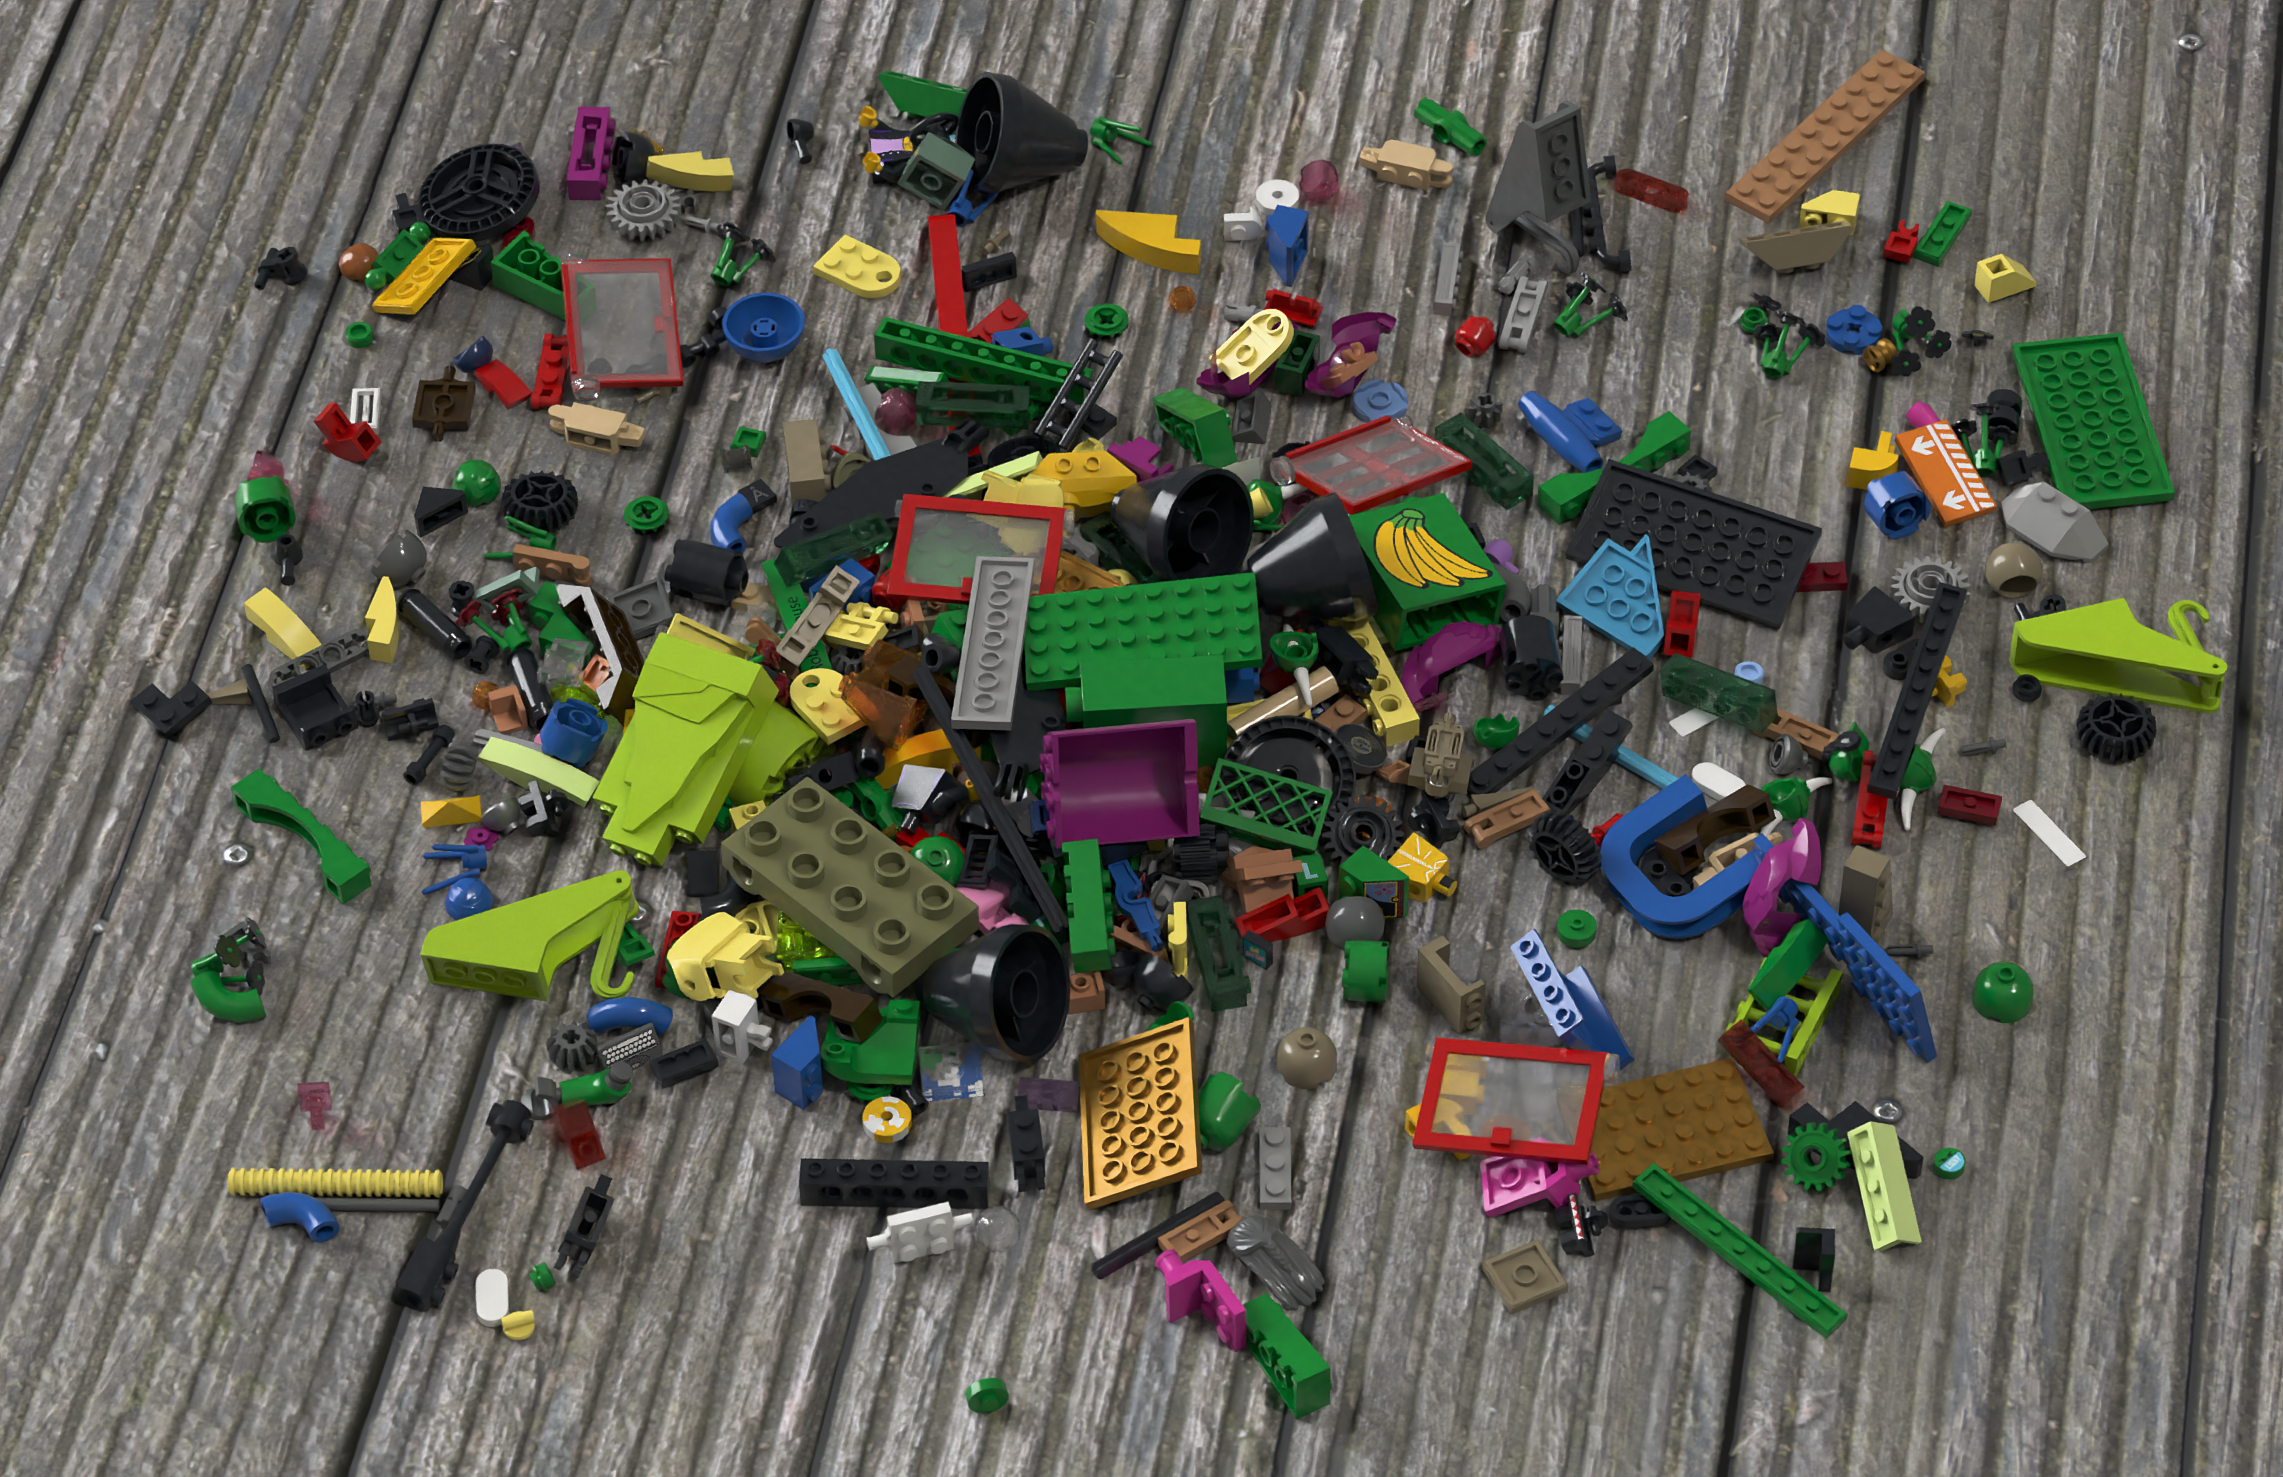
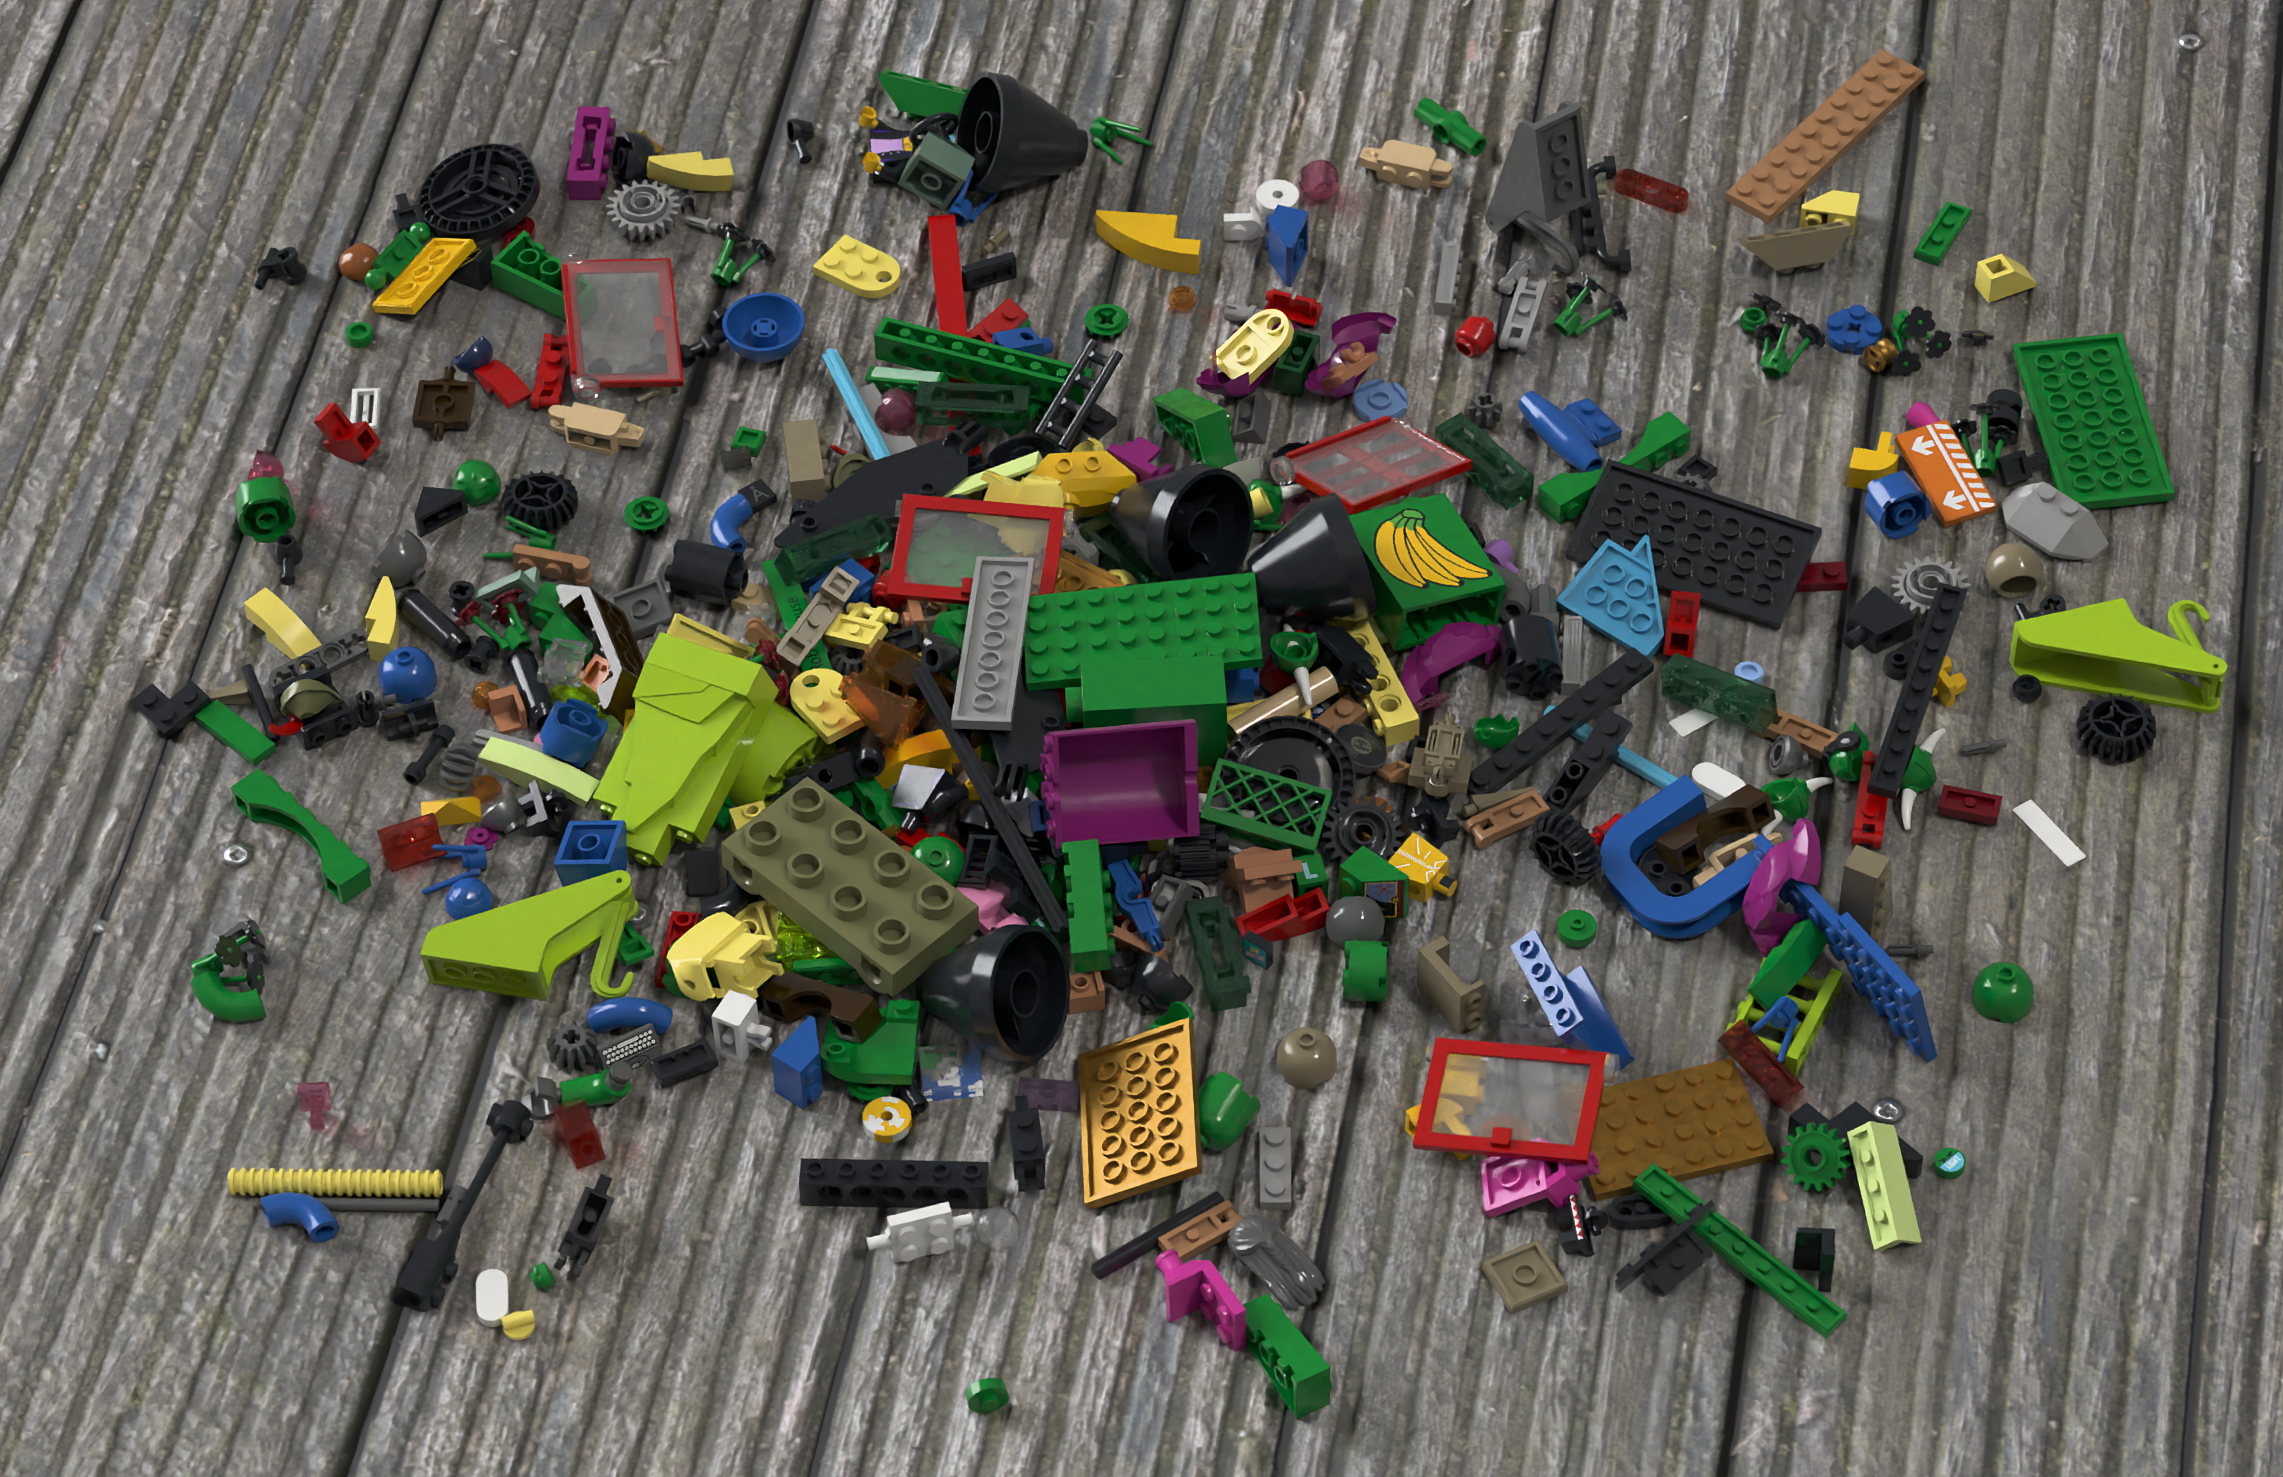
light yellow plate [1168,902,1187,979] -> none
red plate [1883,220,1919,263] -> none
none -> green tile [195,700,276,766]
none -> olive piece [268,679,343,736]
none -> clear red panel [376,812,448,872]
none -> blue cylinder [379,646,438,704]
none -> clear orange plate [472,775,501,801]
none -> blue slope [553,820,627,887]
none -> black bracket [1615,1200,1715,1296]

